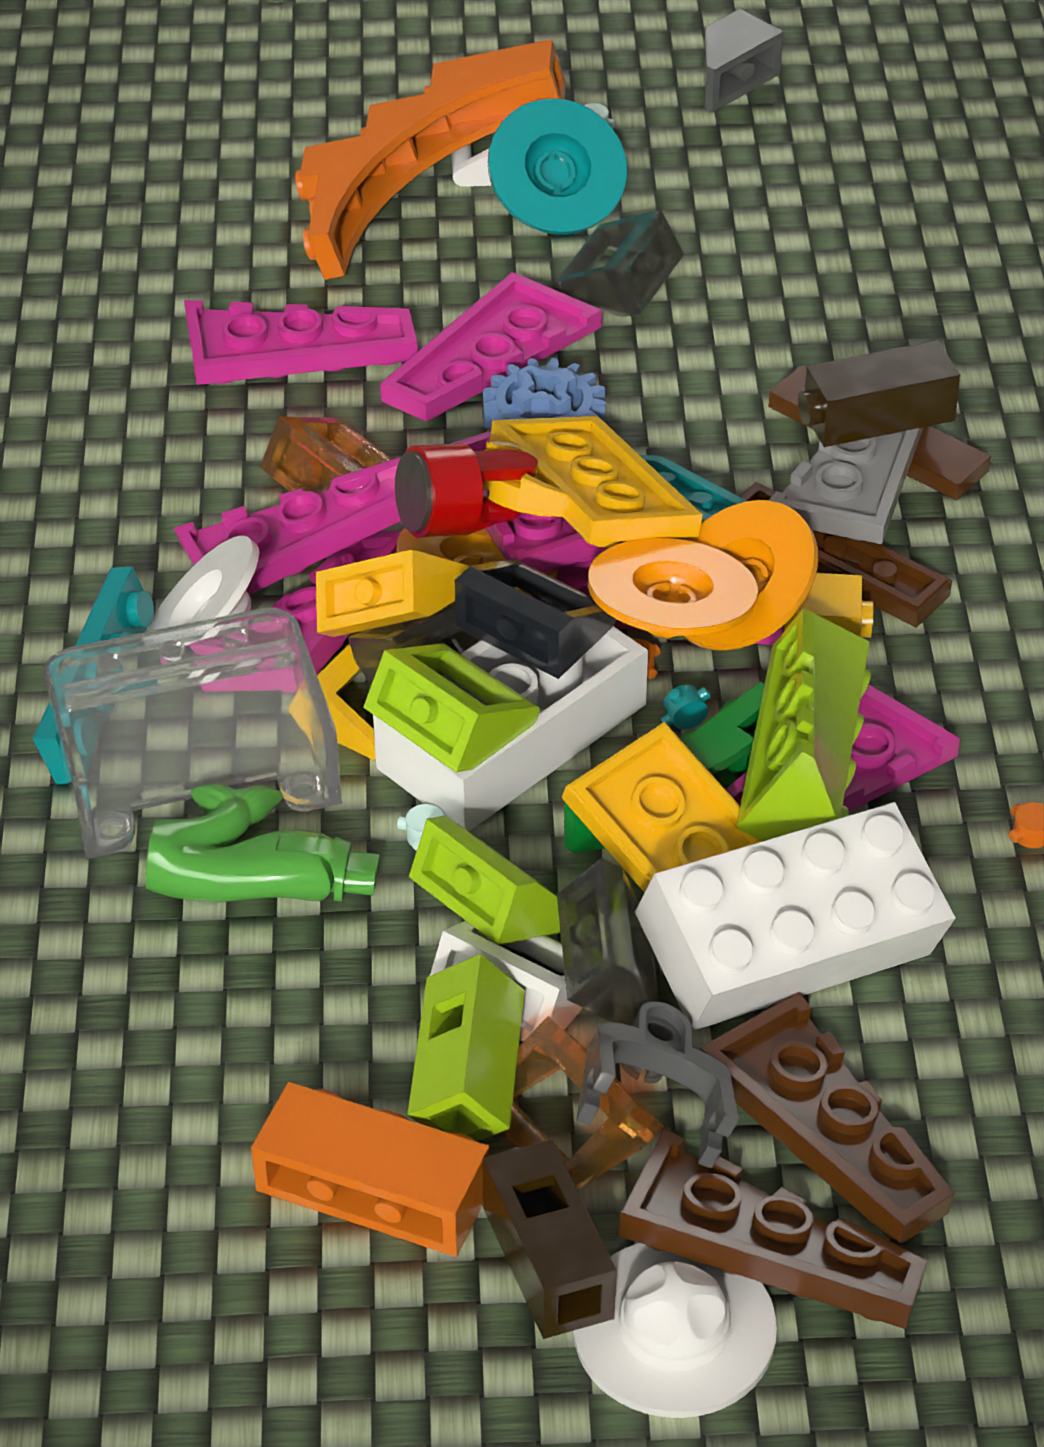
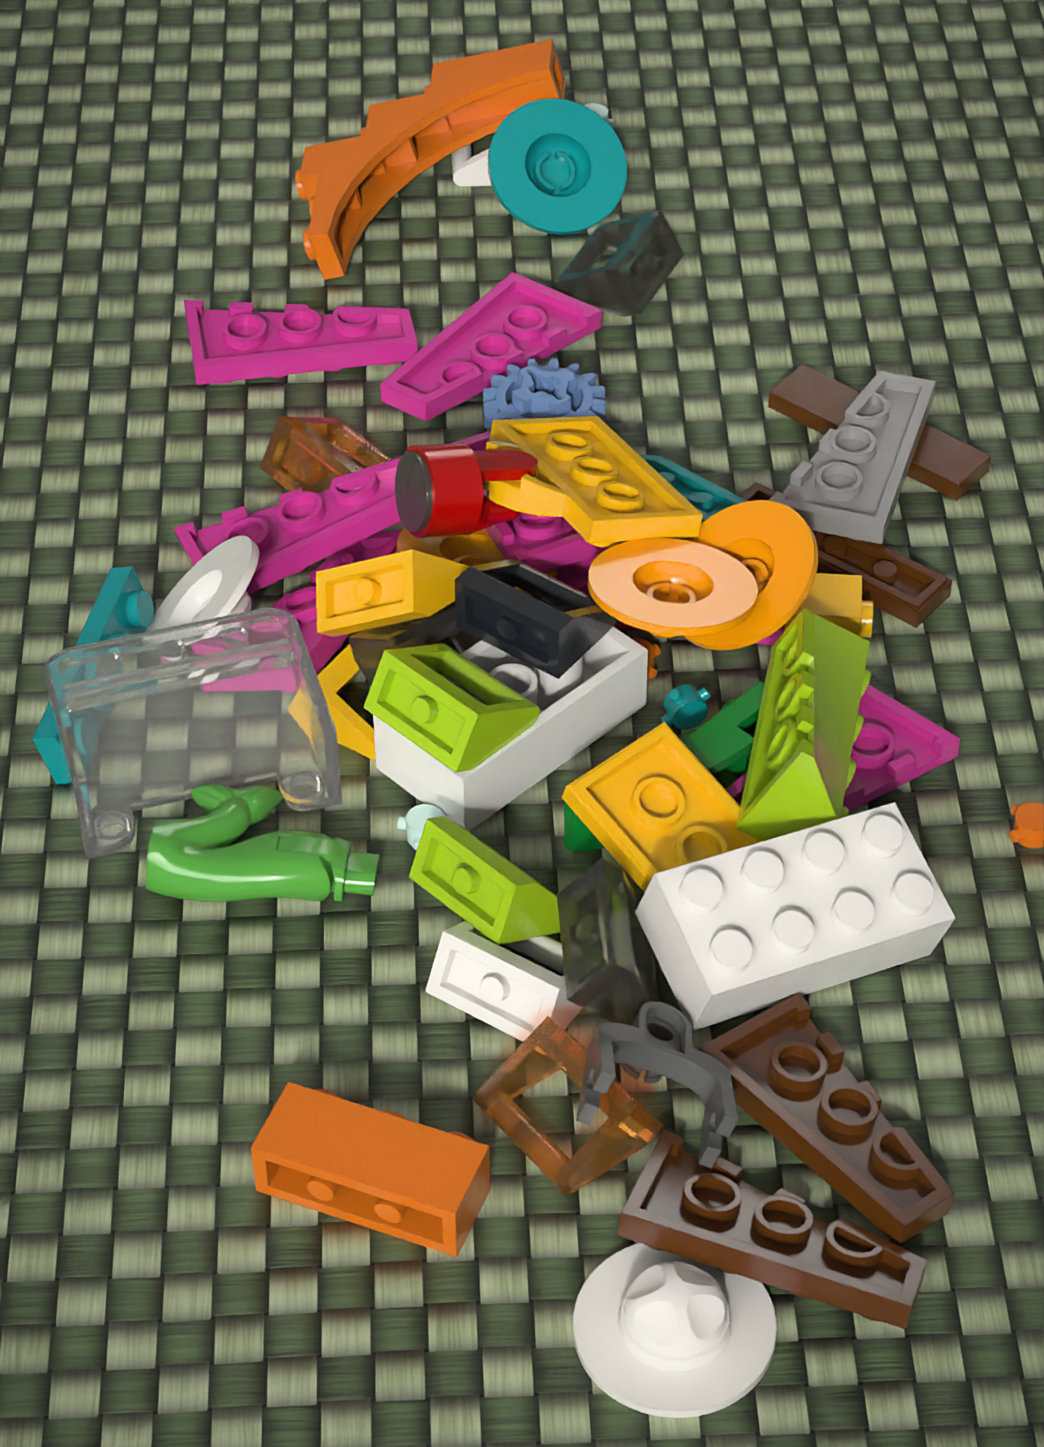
lime brick [407,953,525,1142] -> none
dark brown brick [483,1140,617,1339] -> none
dark grey slope [704,8,783,113] -> none
dark brown brick [798,340,961,447] -> none

